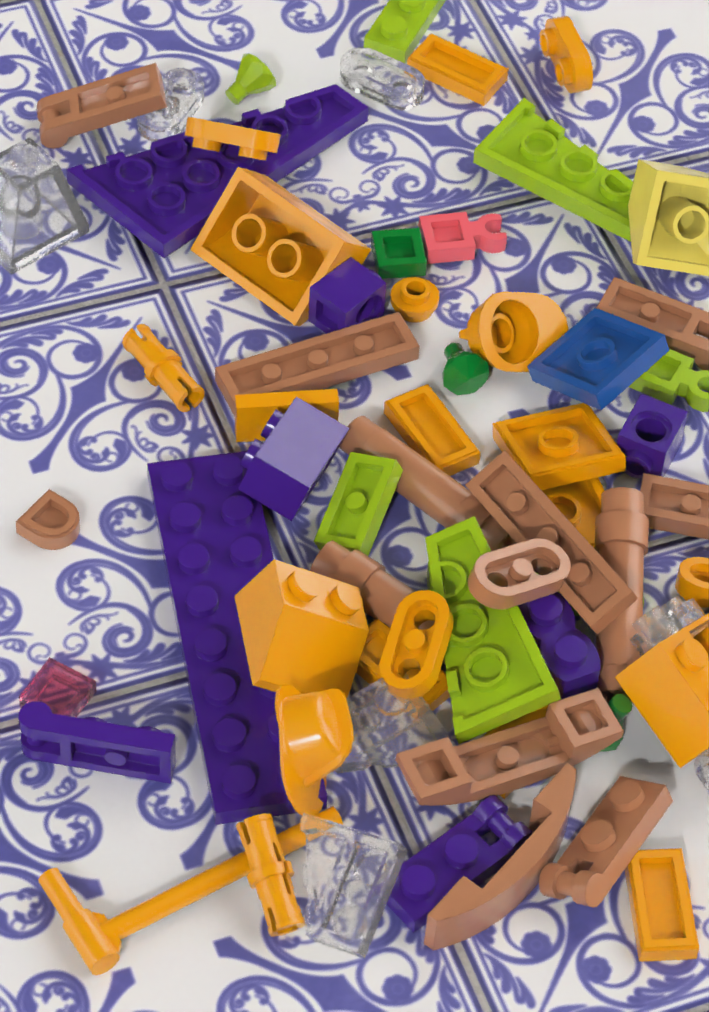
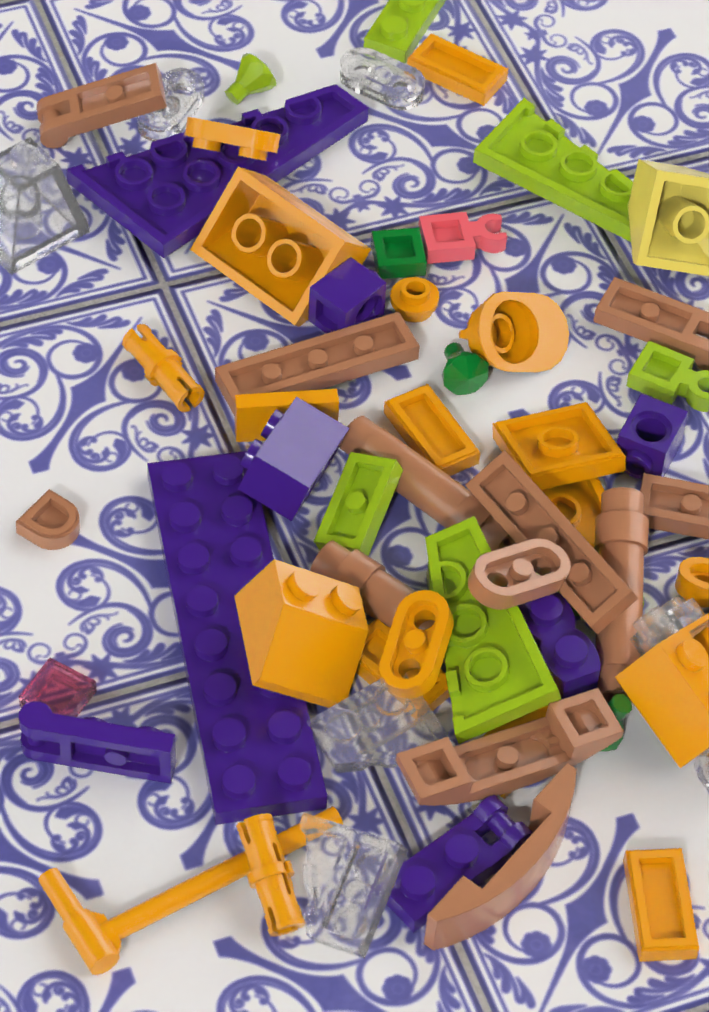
light orange piece [274,684,354,818] -> none
blue plate [527,308,670,410] -> none
light orange plate [539,16,593,94] -> none
nougat plate [539,776,673,908] -> none

